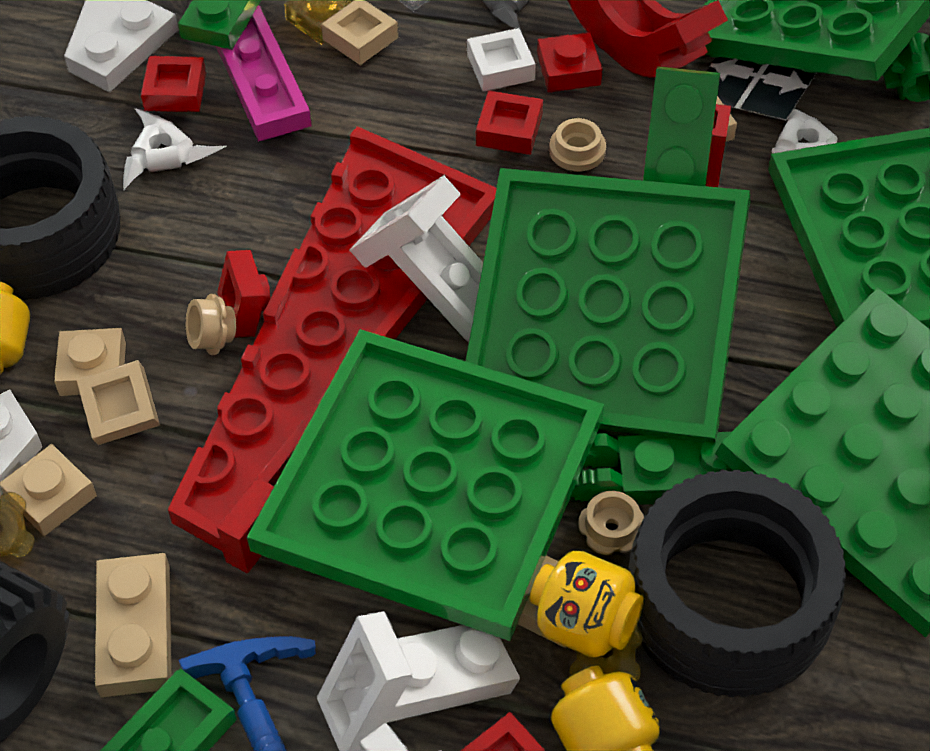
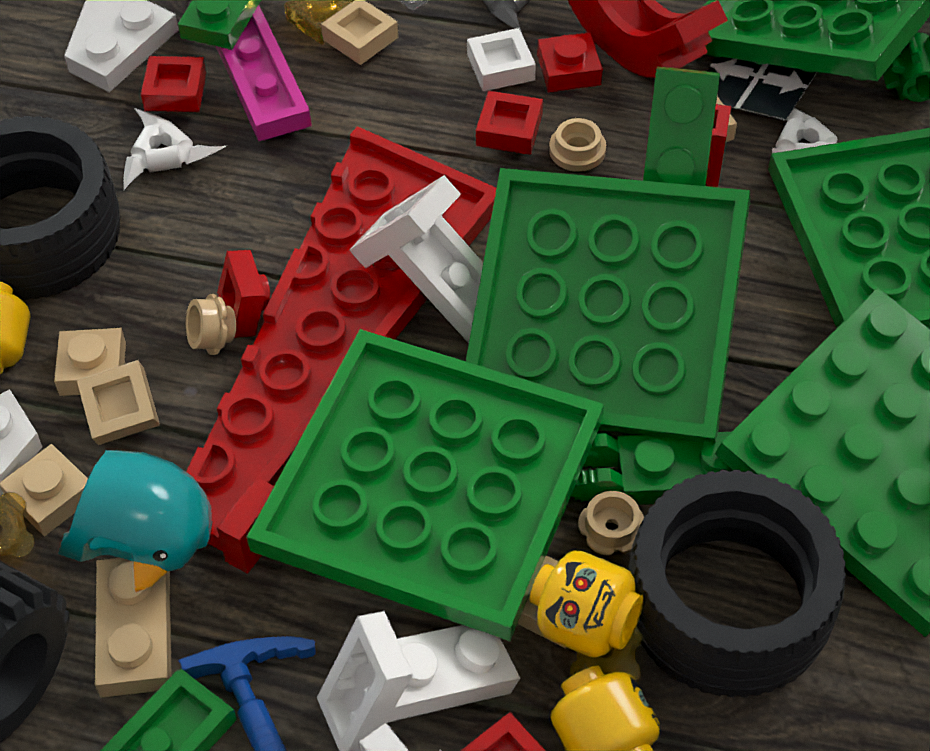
none -> teal piece [58,450,212,593]

